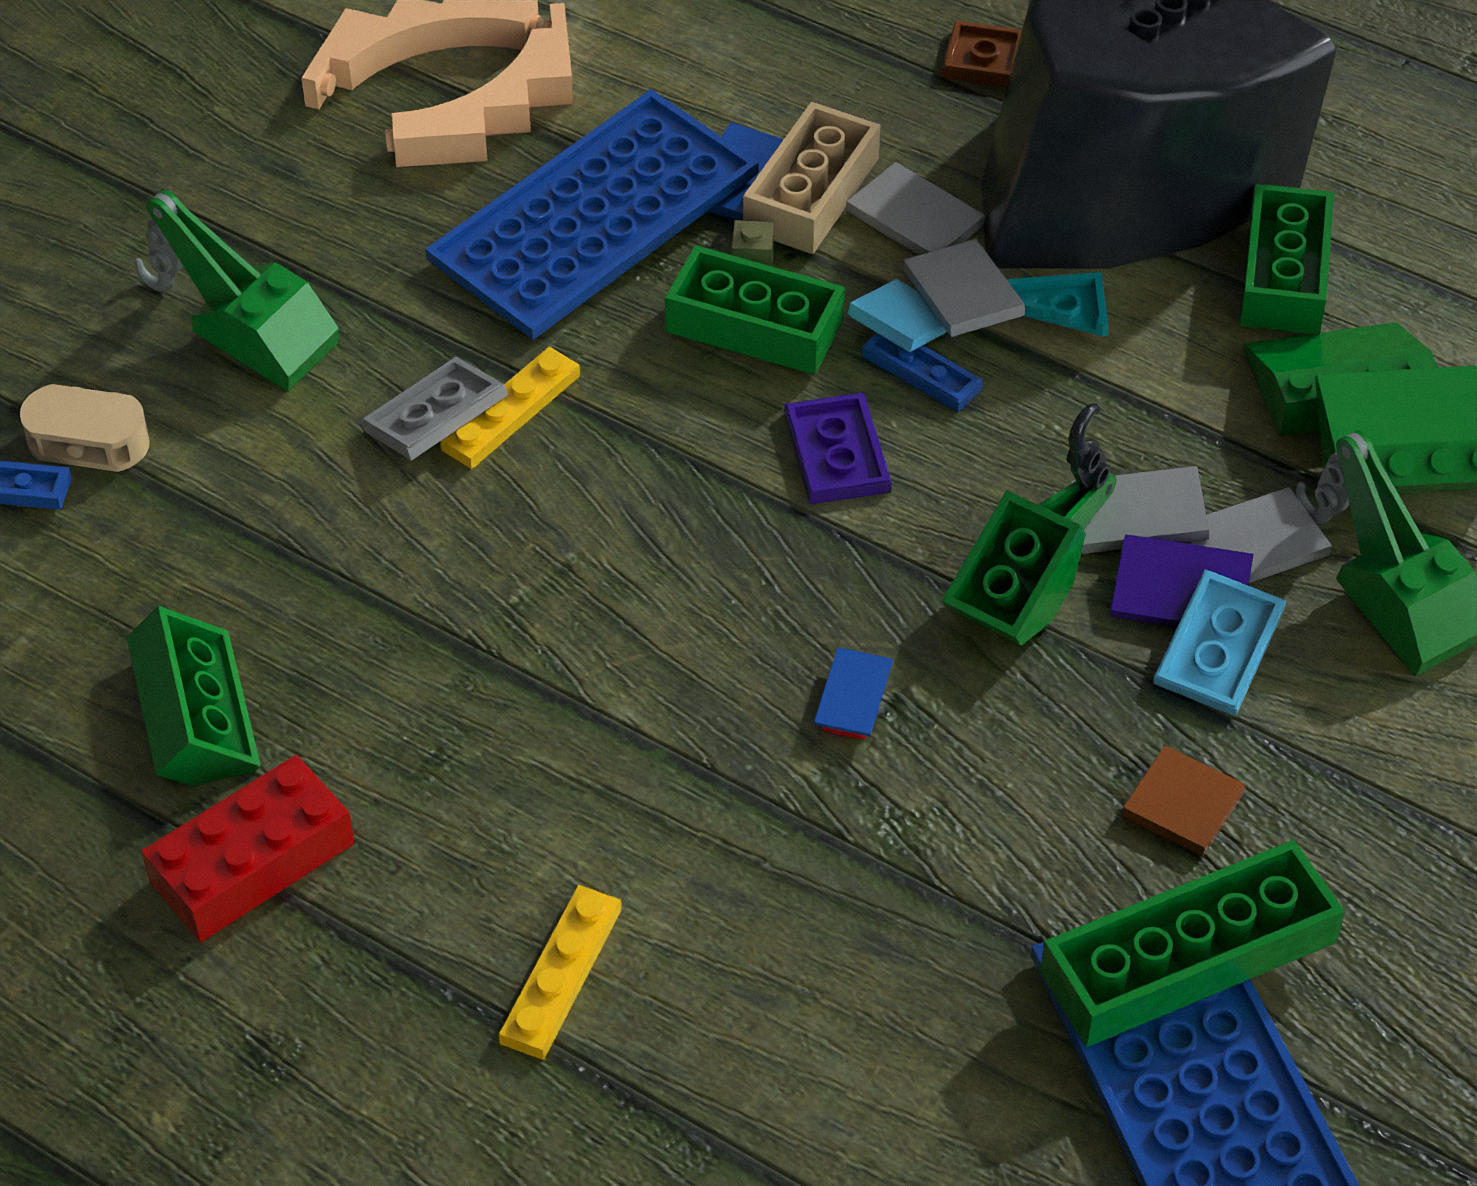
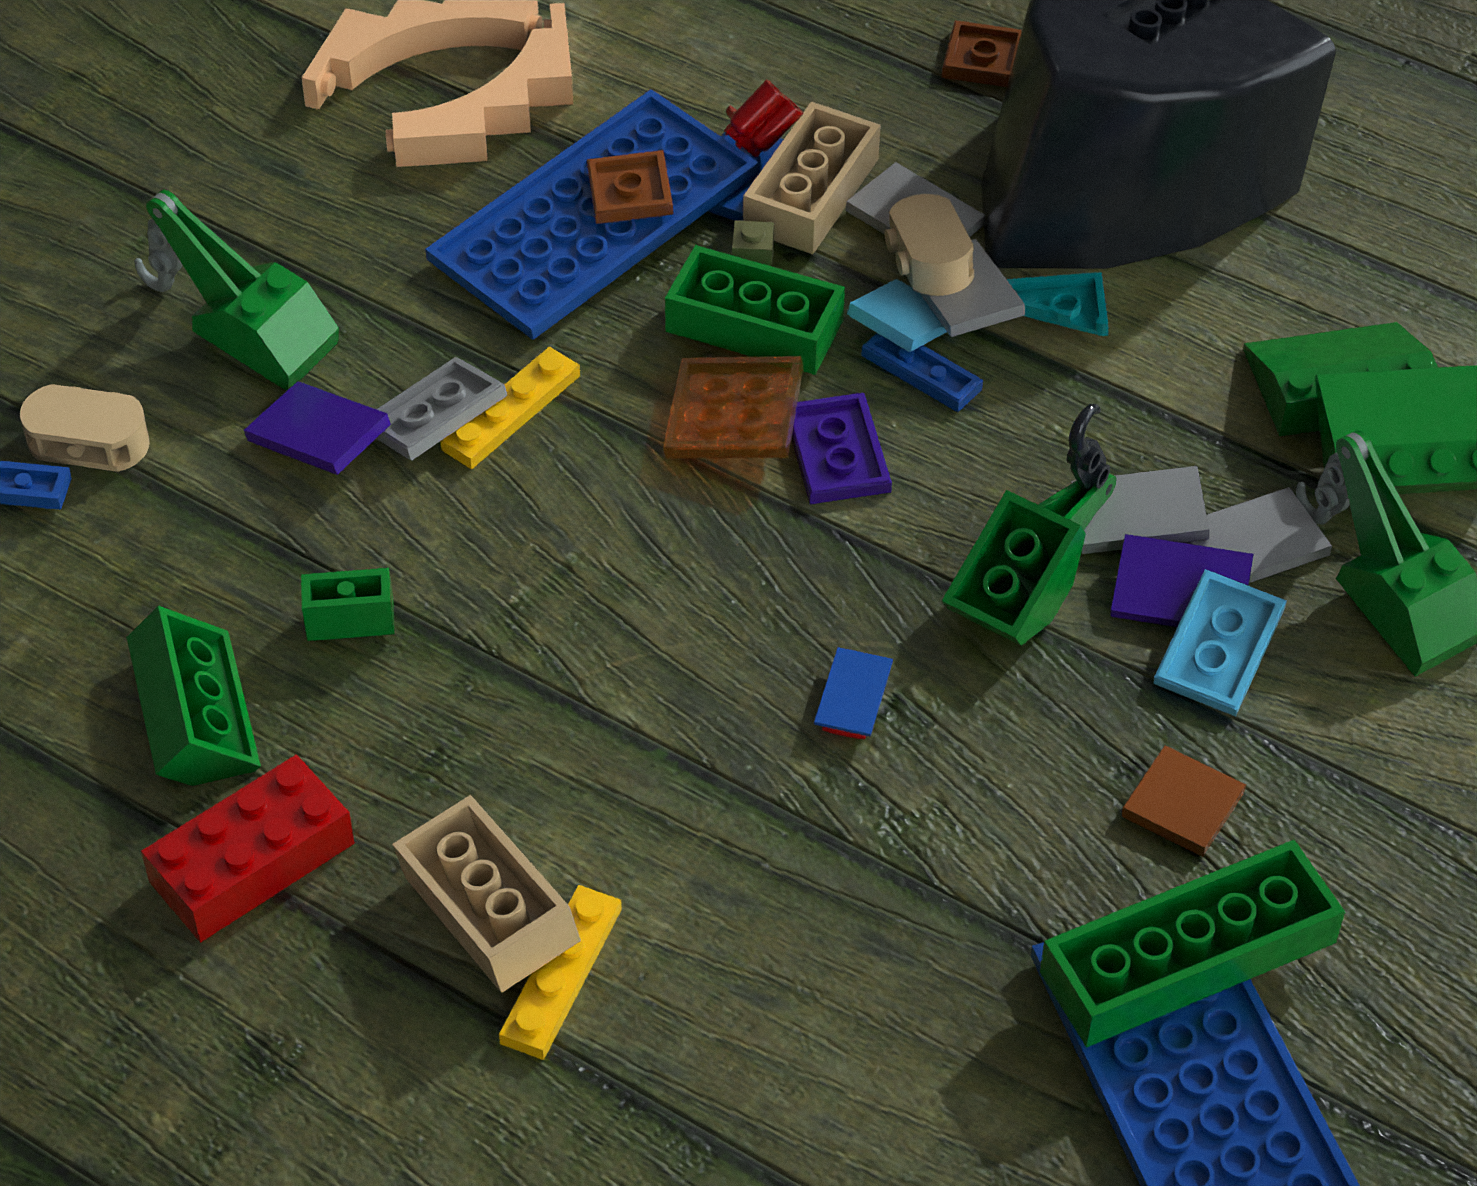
green brick [1239,184,1334,335] -> none
none -> dark purple tile [244,381,391,475]
none -> green brick [301,568,395,641]
none -> tan brick [392,795,581,993]
none -> dark orange tile [587,150,674,224]
none -> clear orange plate [663,356,804,459]
none -> red piece [724,79,804,157]
none -> tan brick [885,194,974,296]

